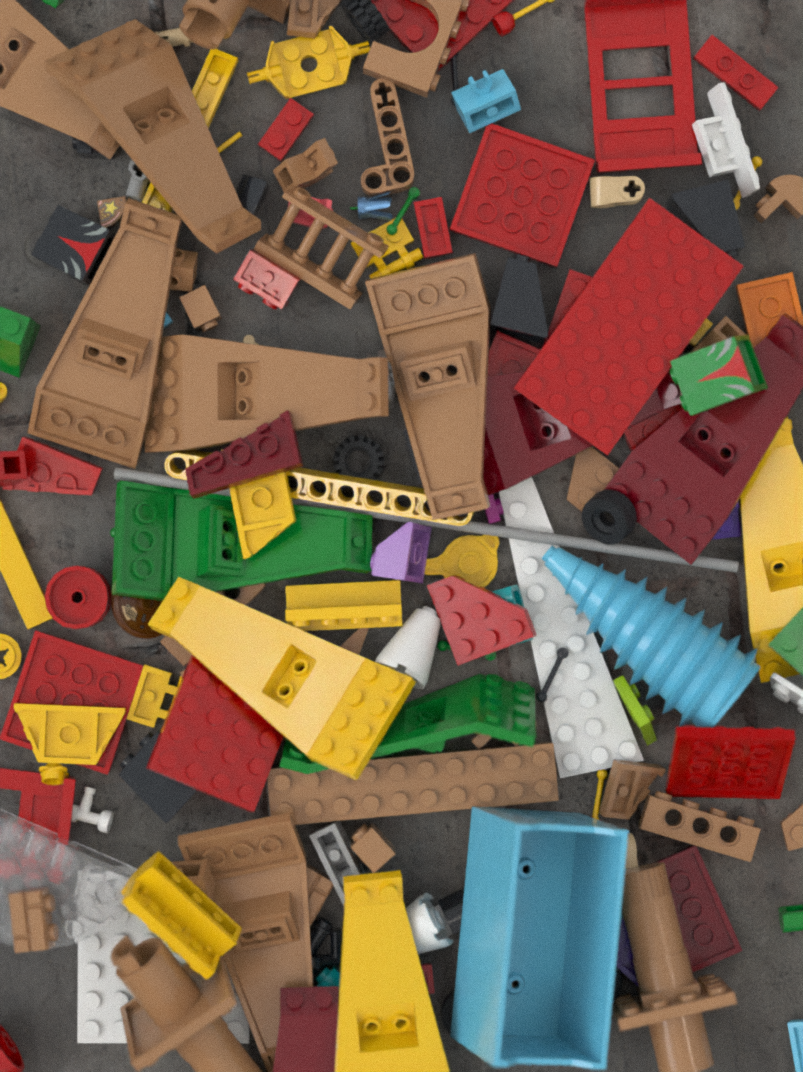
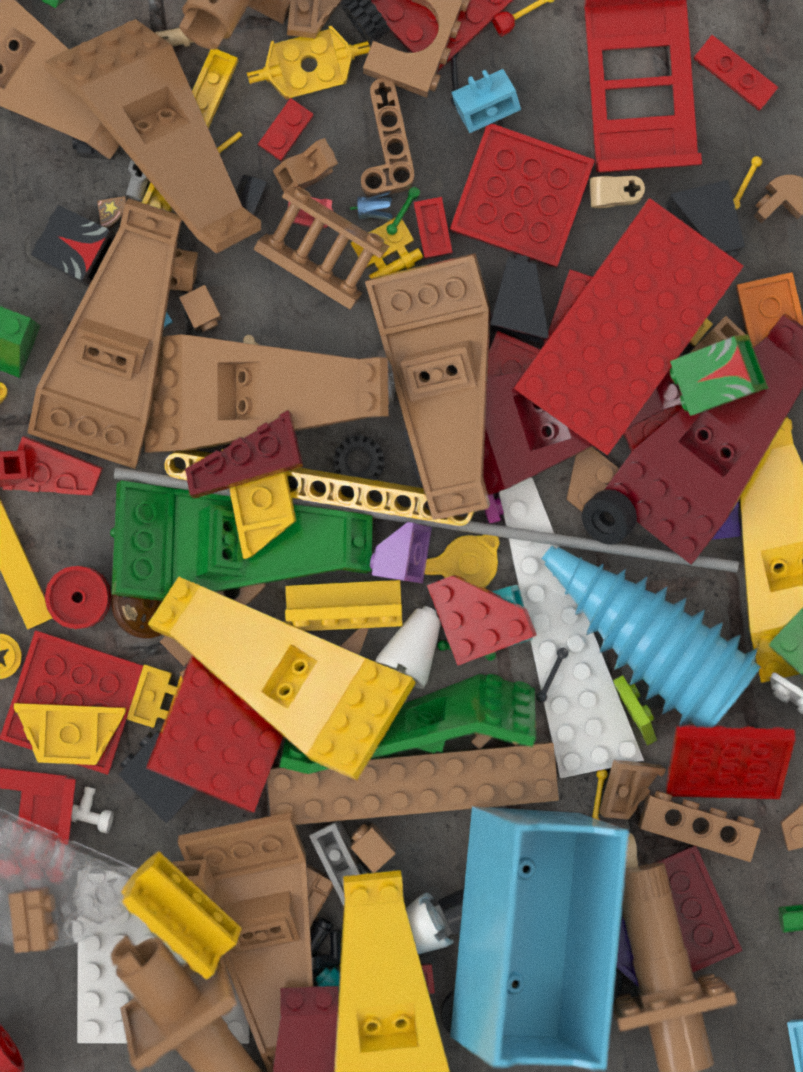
yellow plate [39,763,69,785] -> none
bracket [233,249,300,310] -> none
white bracket [692,82,760,198] -> none

